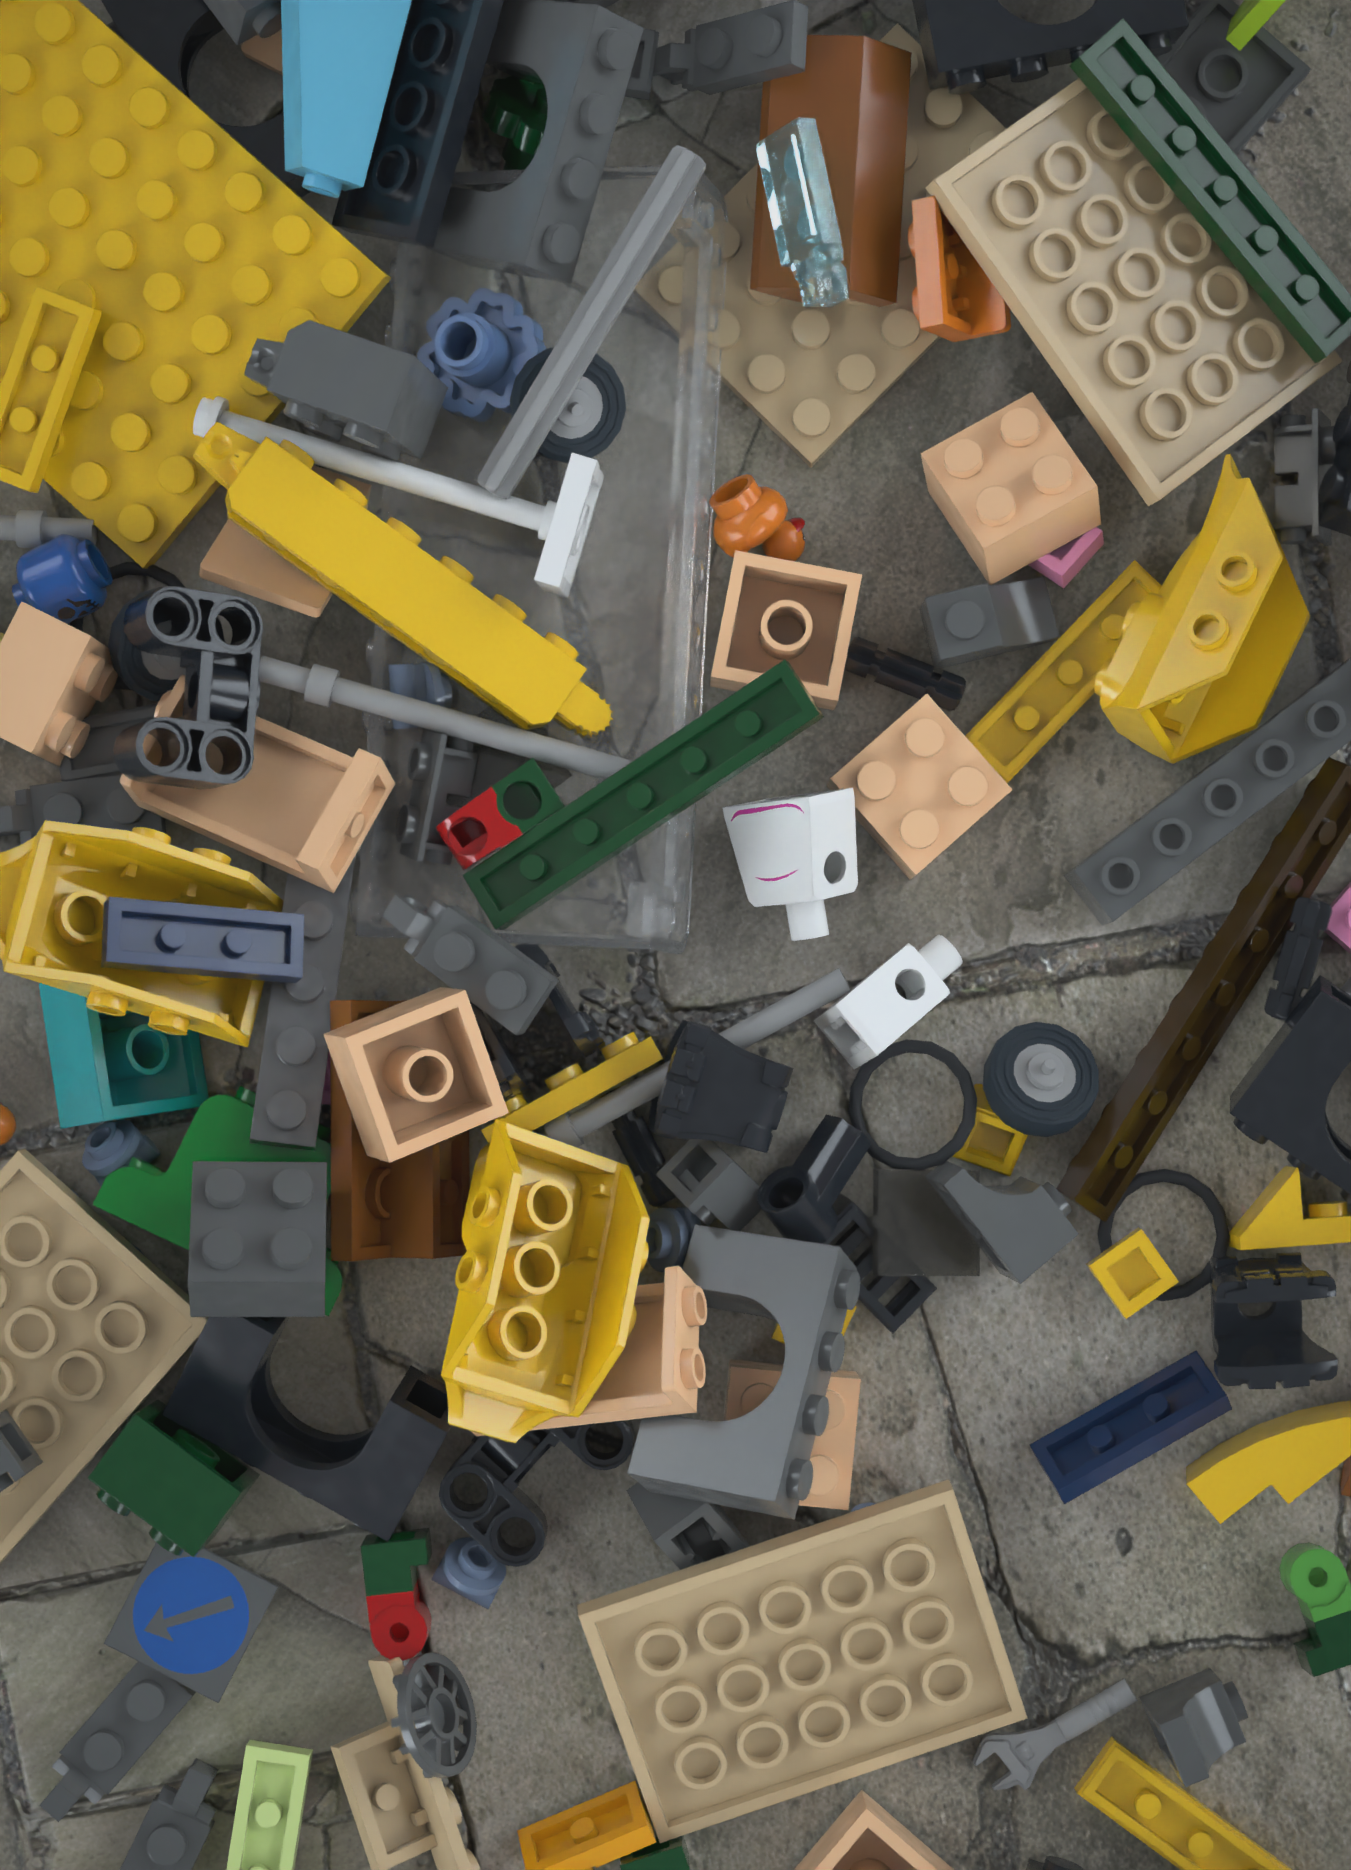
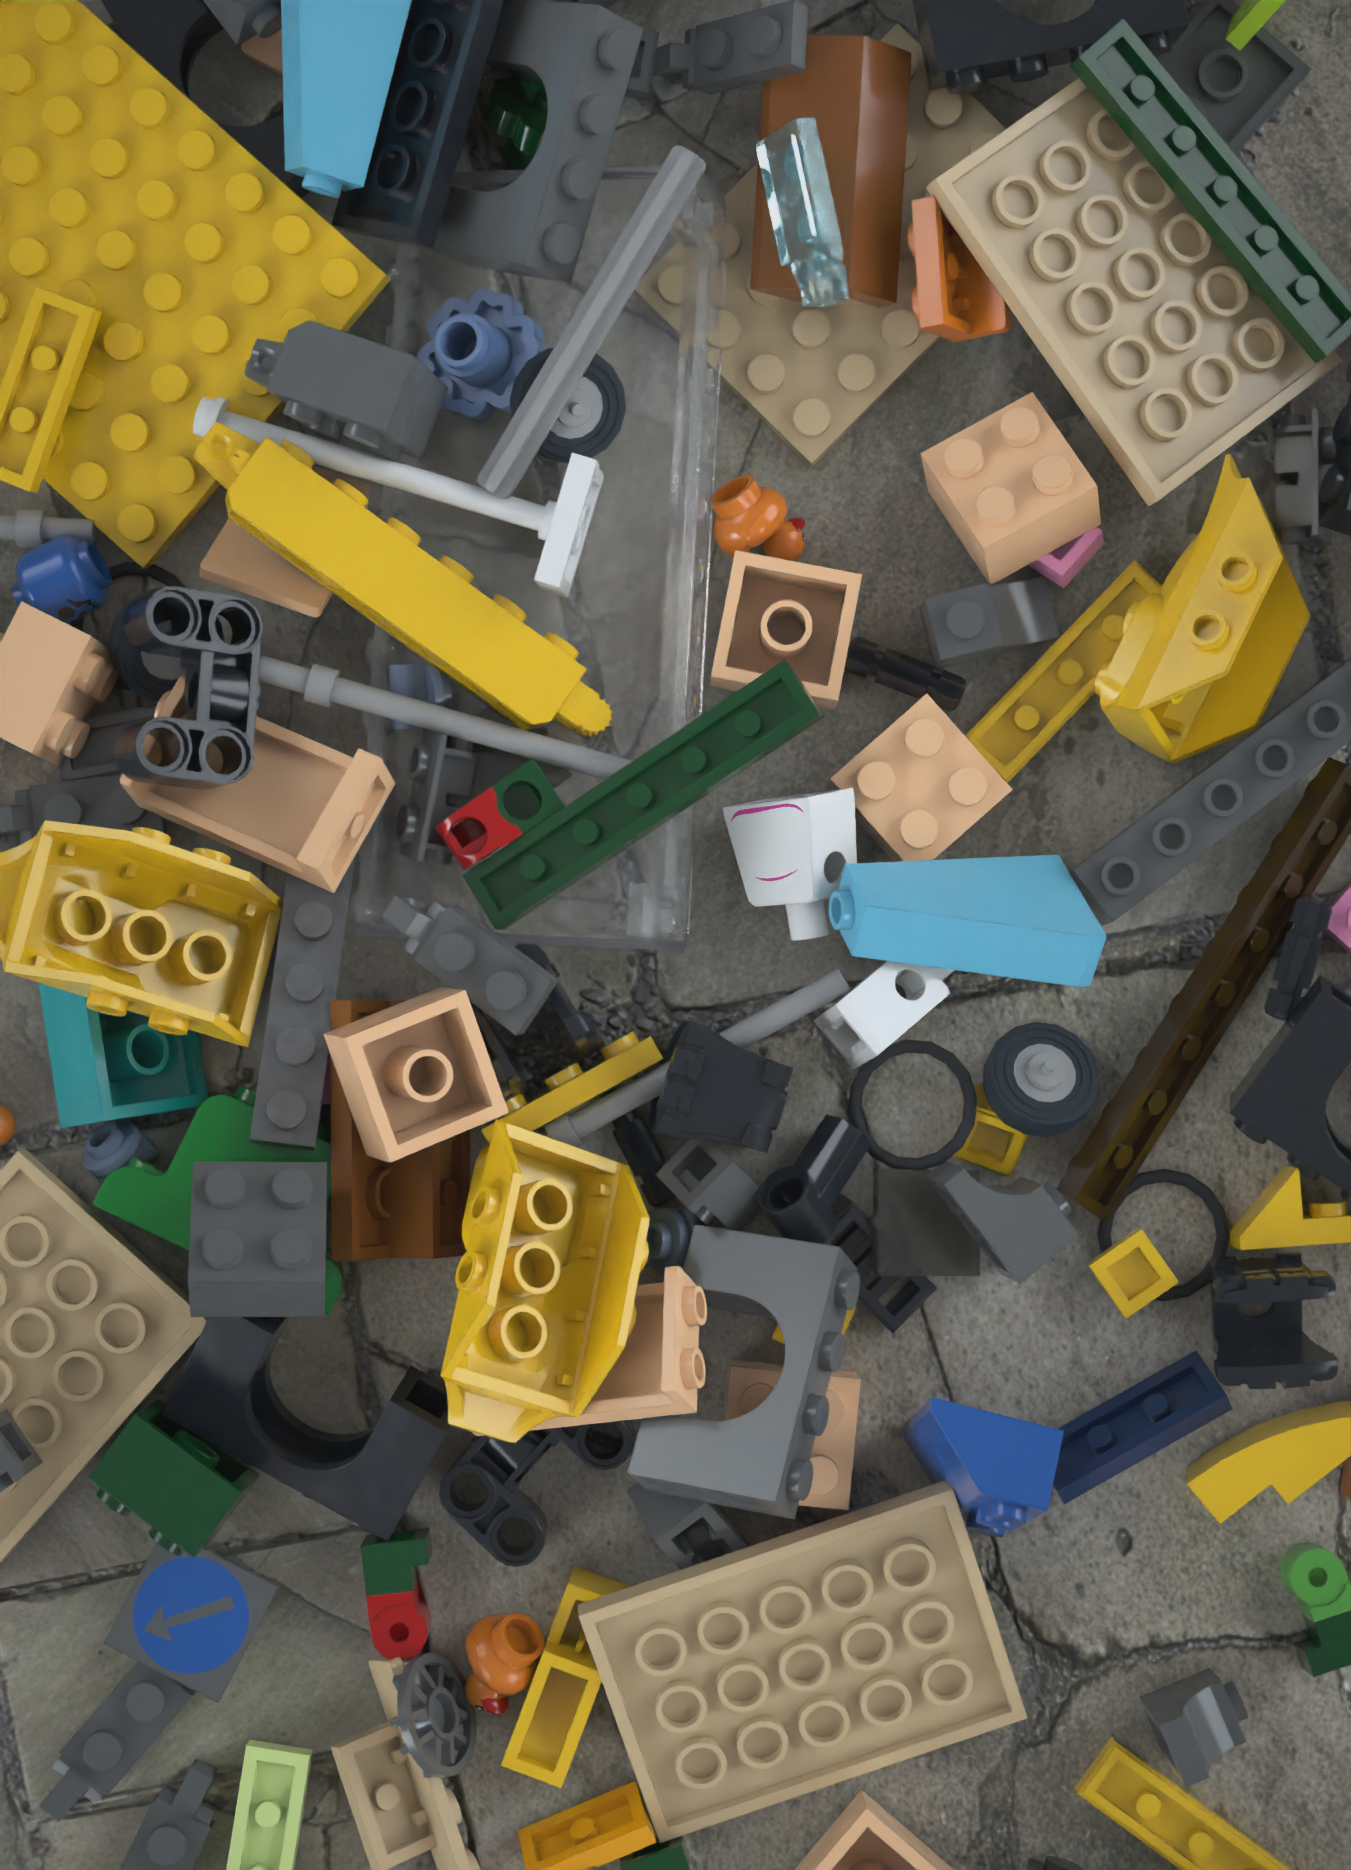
dark blue plate [101,897,304,983] -> none
sand blue plate [431,1537,506,1609] -> none
light grey piece [972,1678,1138,1790] -> none
none -> orange animal [465,1613,545,1715]
none -> yellow slope [501,1565,631,1788]
none -> medium azure slope [829,855,1107,987]
none -> blue slope [903,1397,1064,1537]

